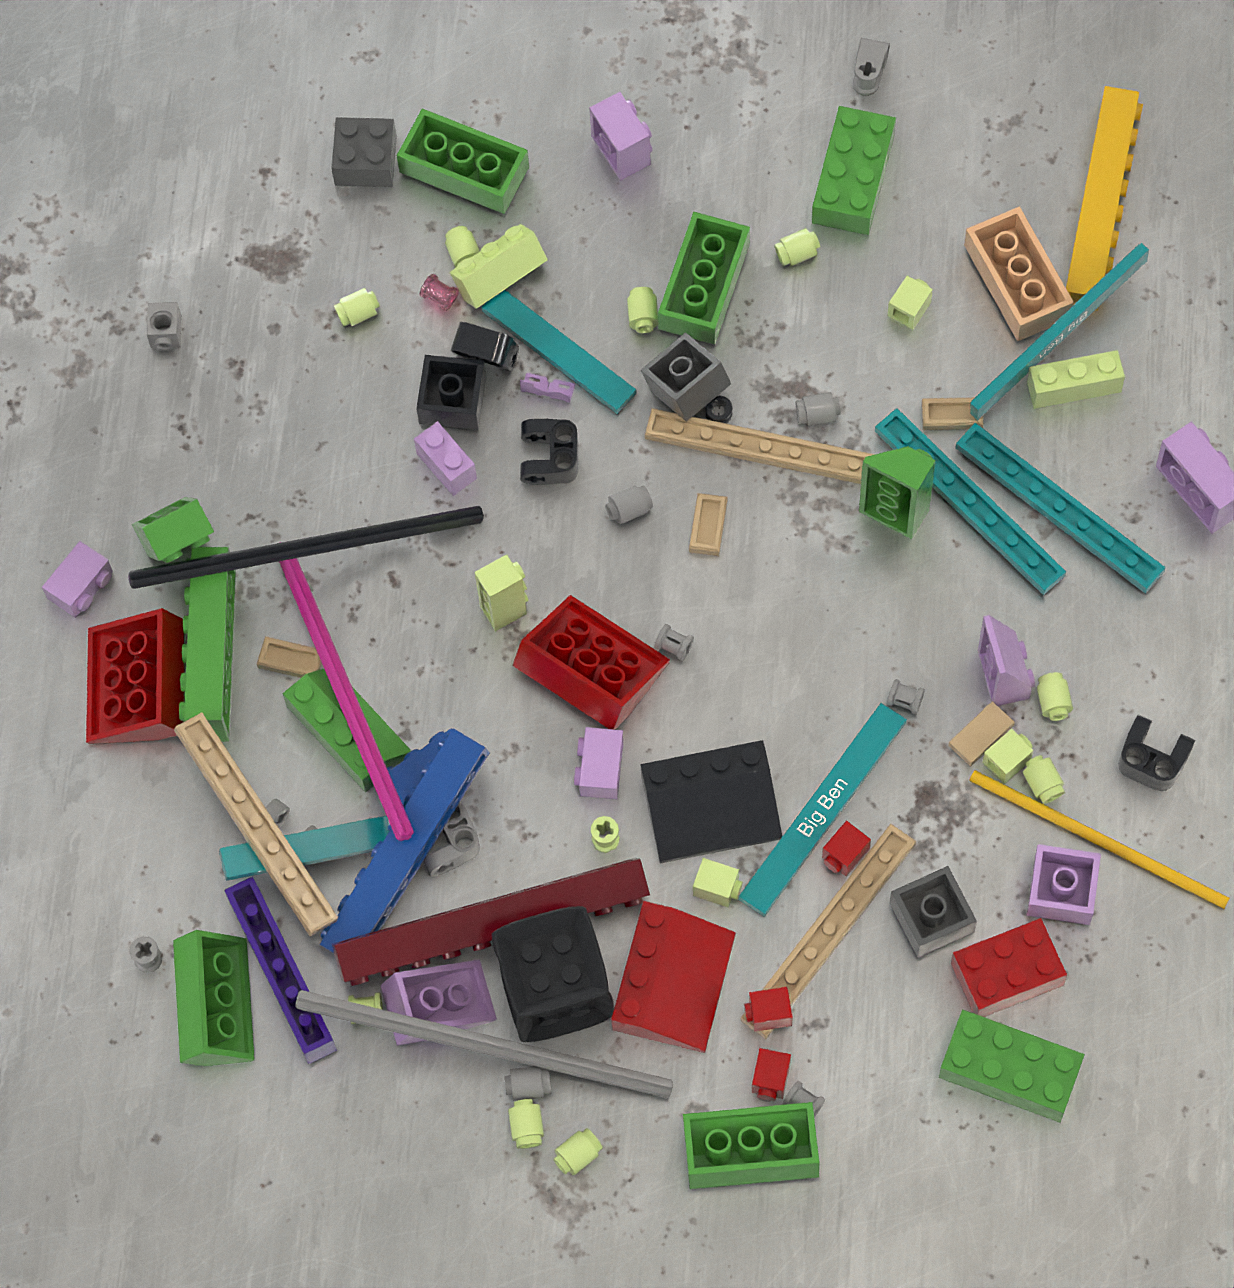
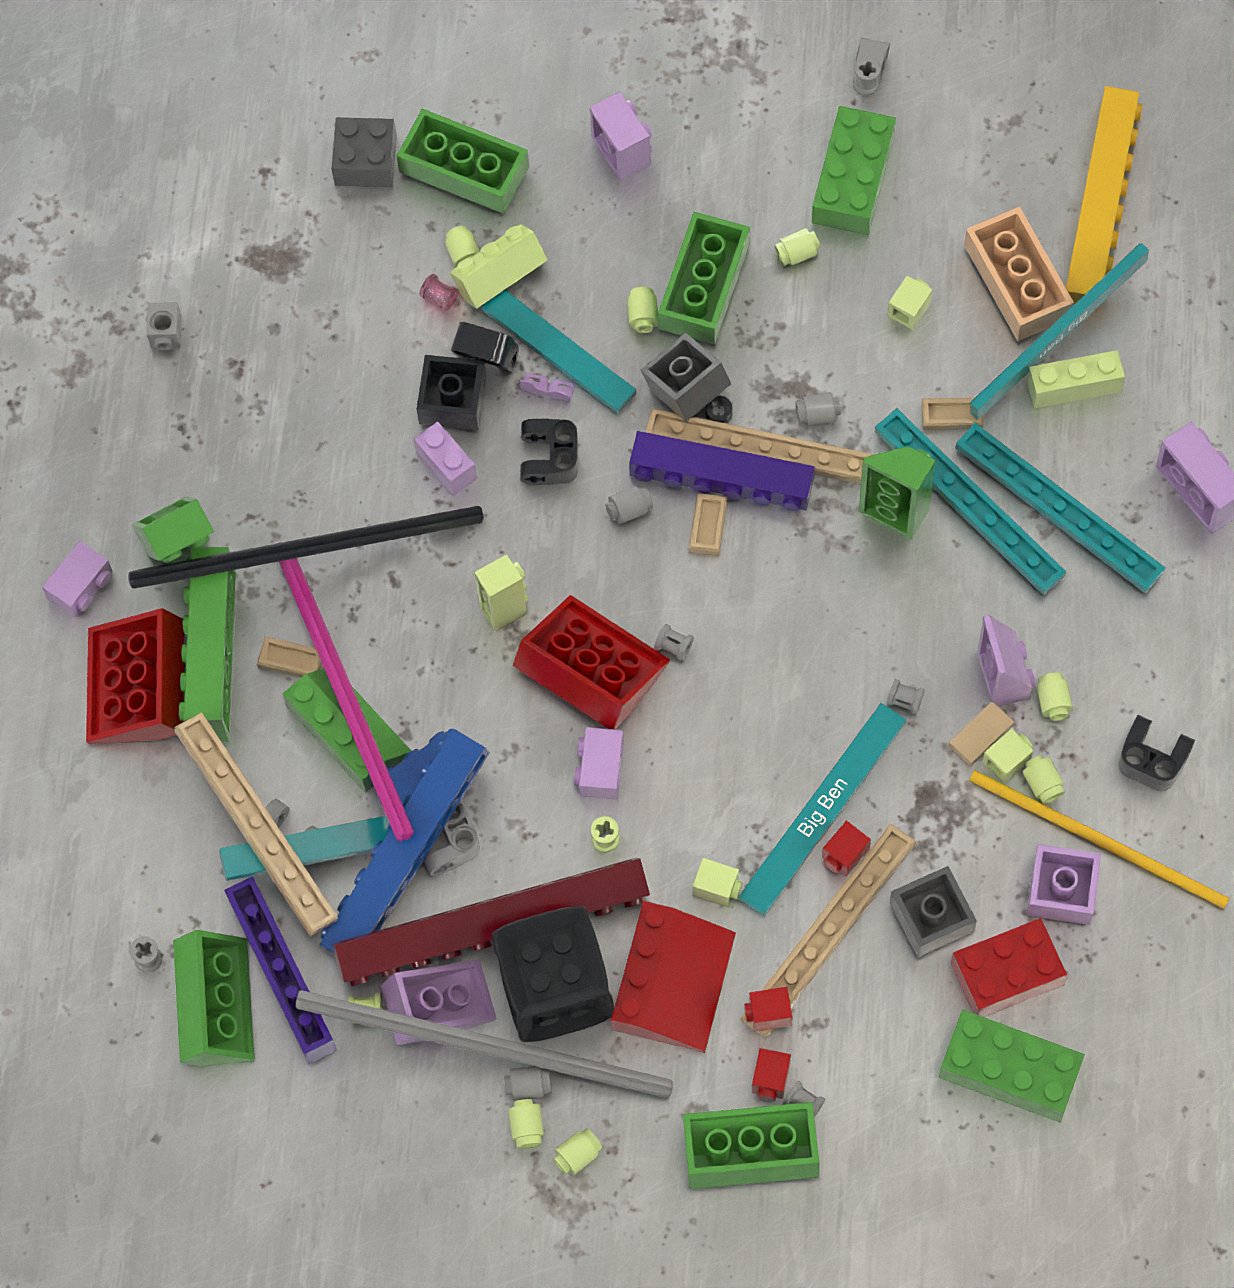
yellowish green brick [334,288,380,327] -> none
black slope [640,740,782,864] -> none
none -> dark purple brick [629,431,815,511]

